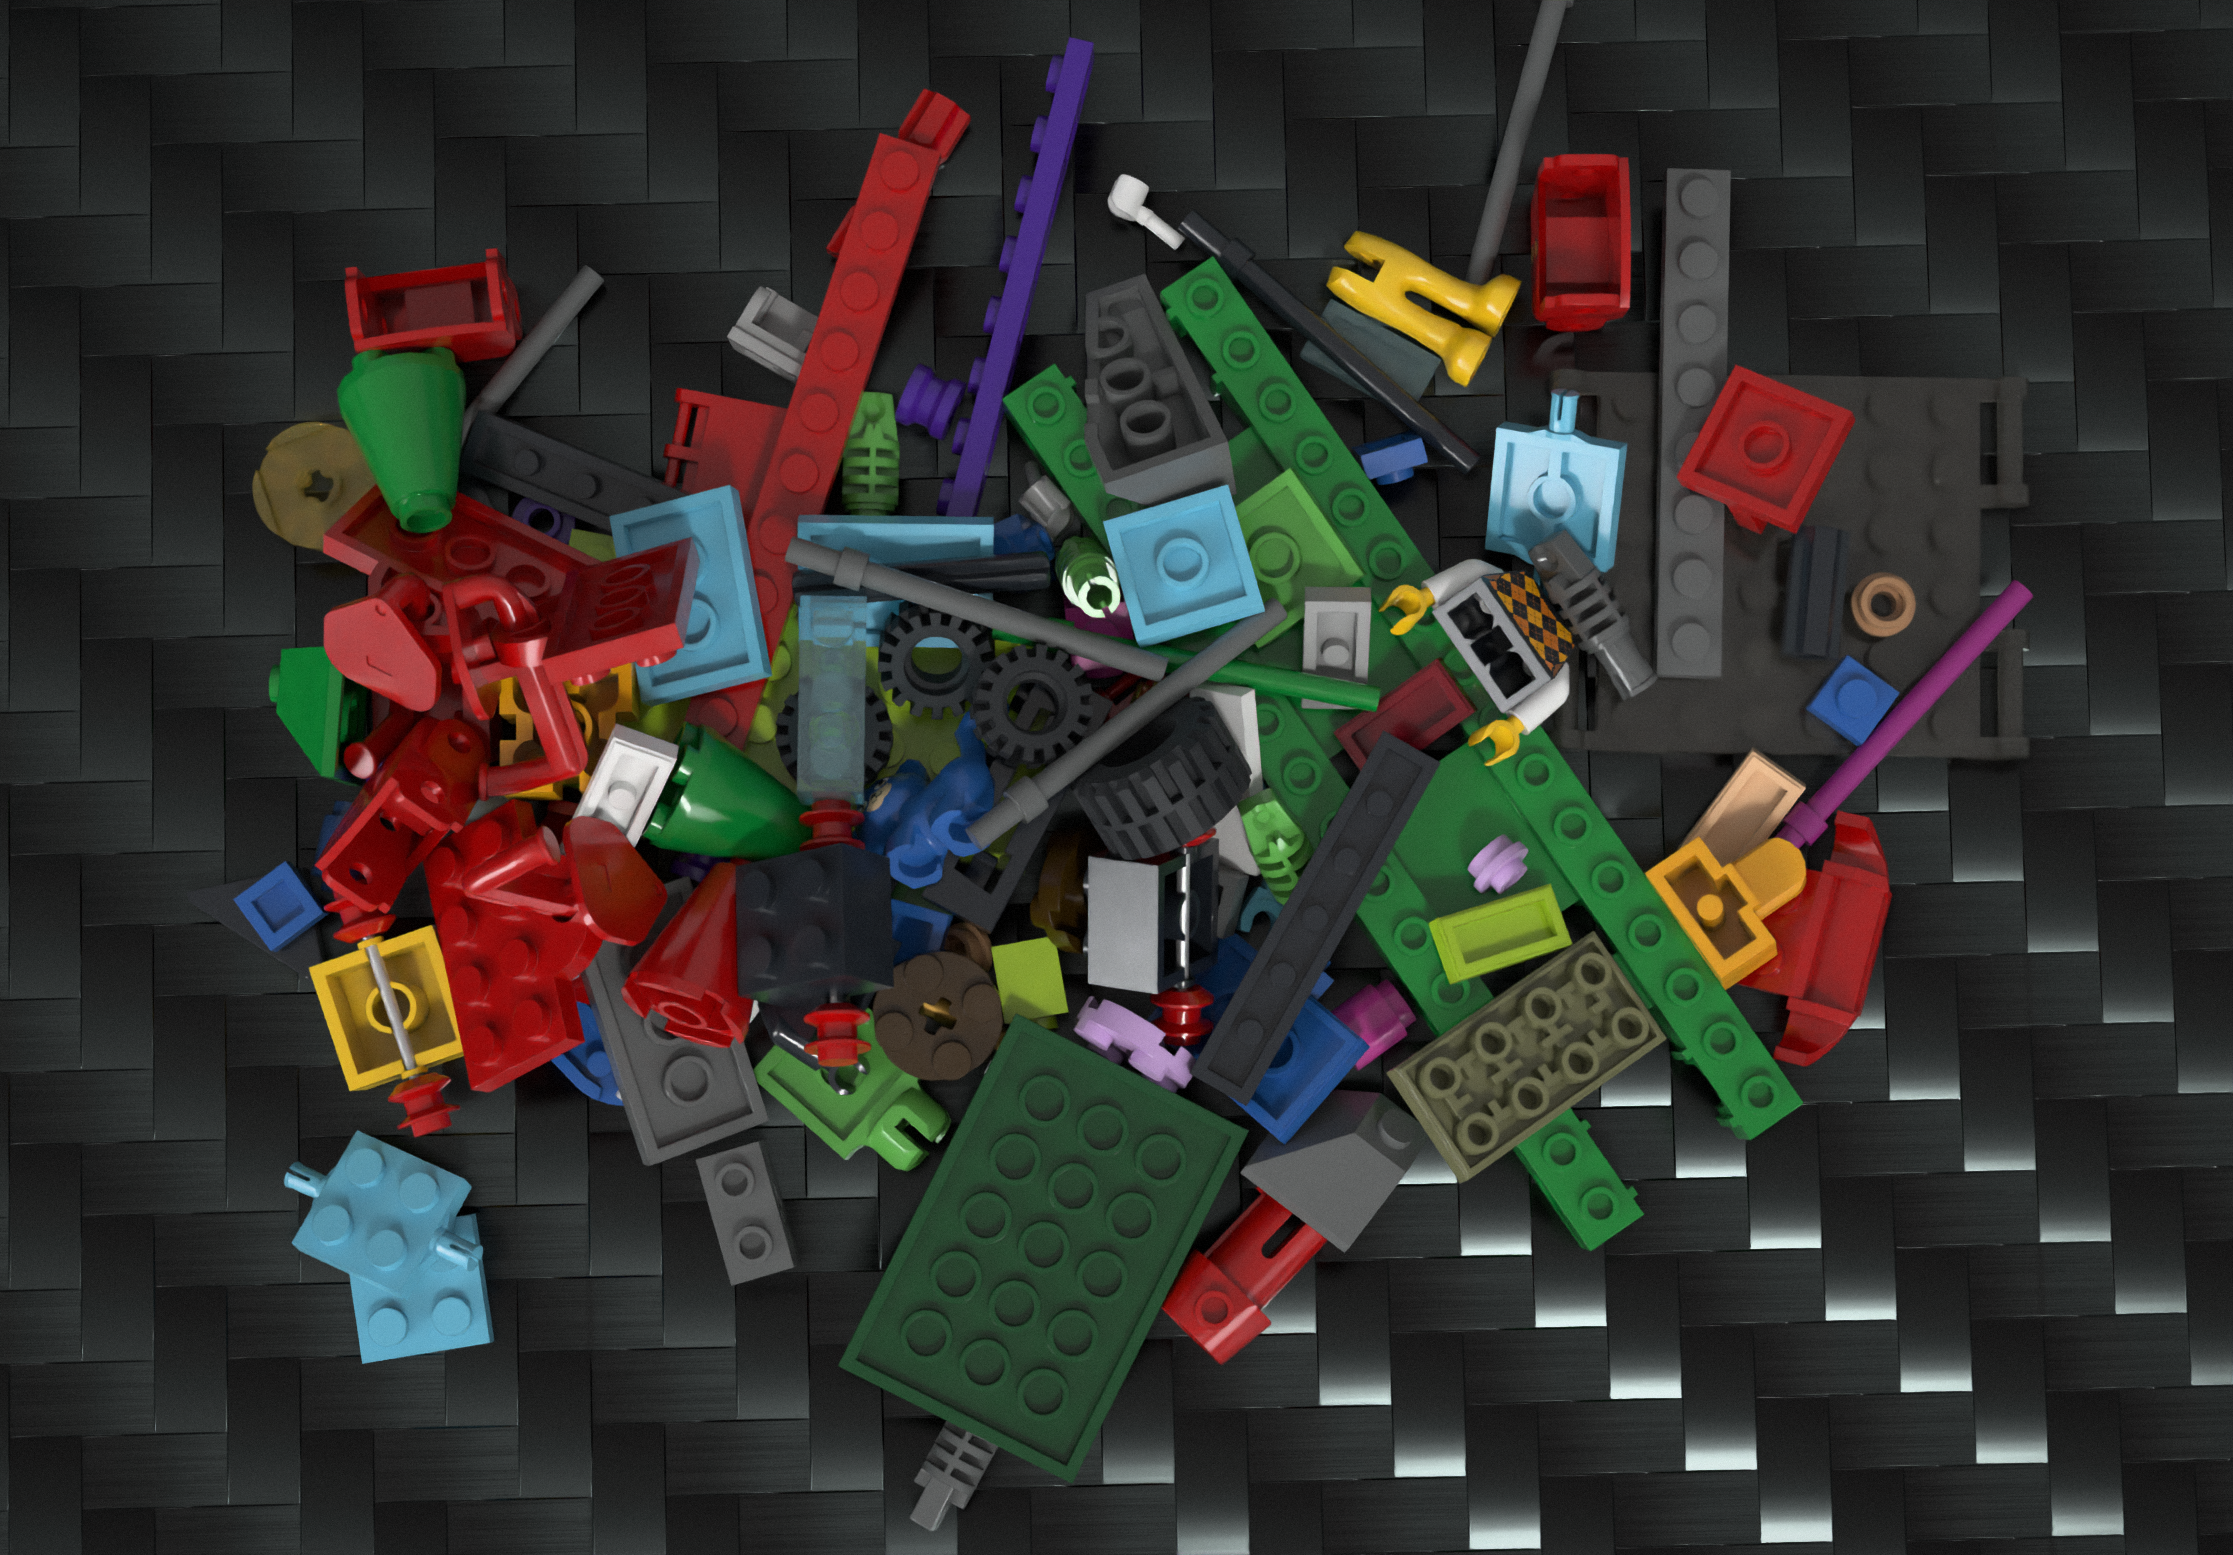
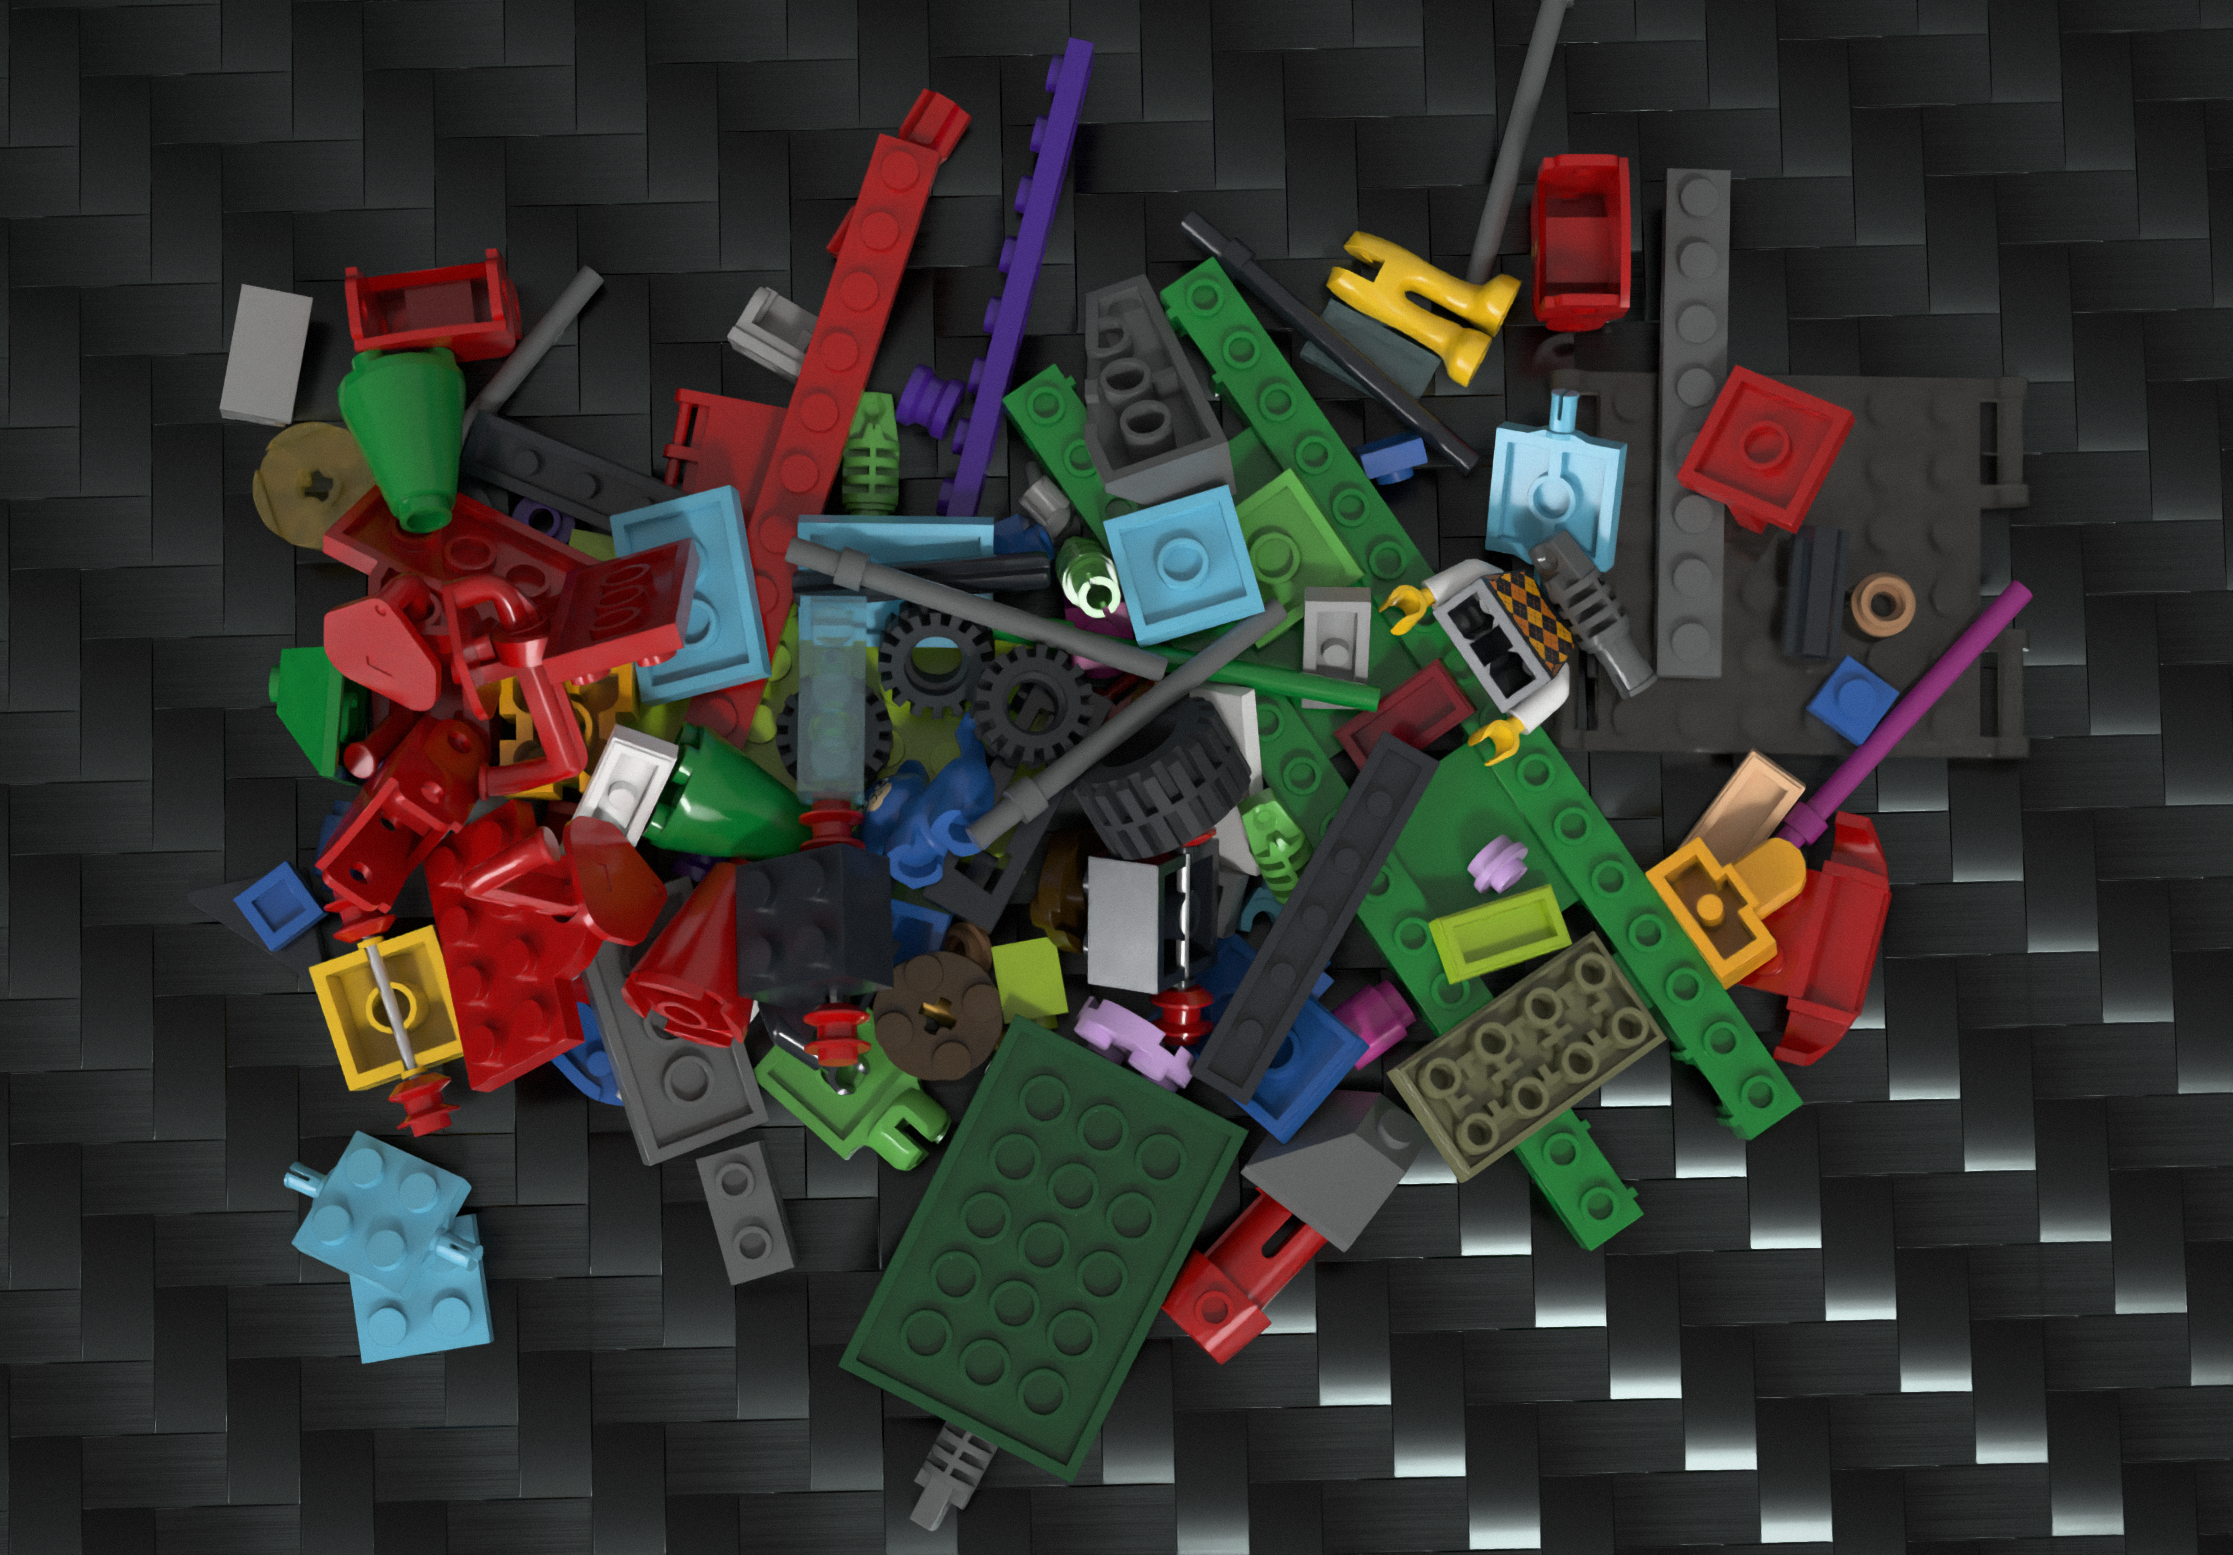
white hand [1108,174,1185,250] -> none
none -> light grey hinge [220,284,313,427]

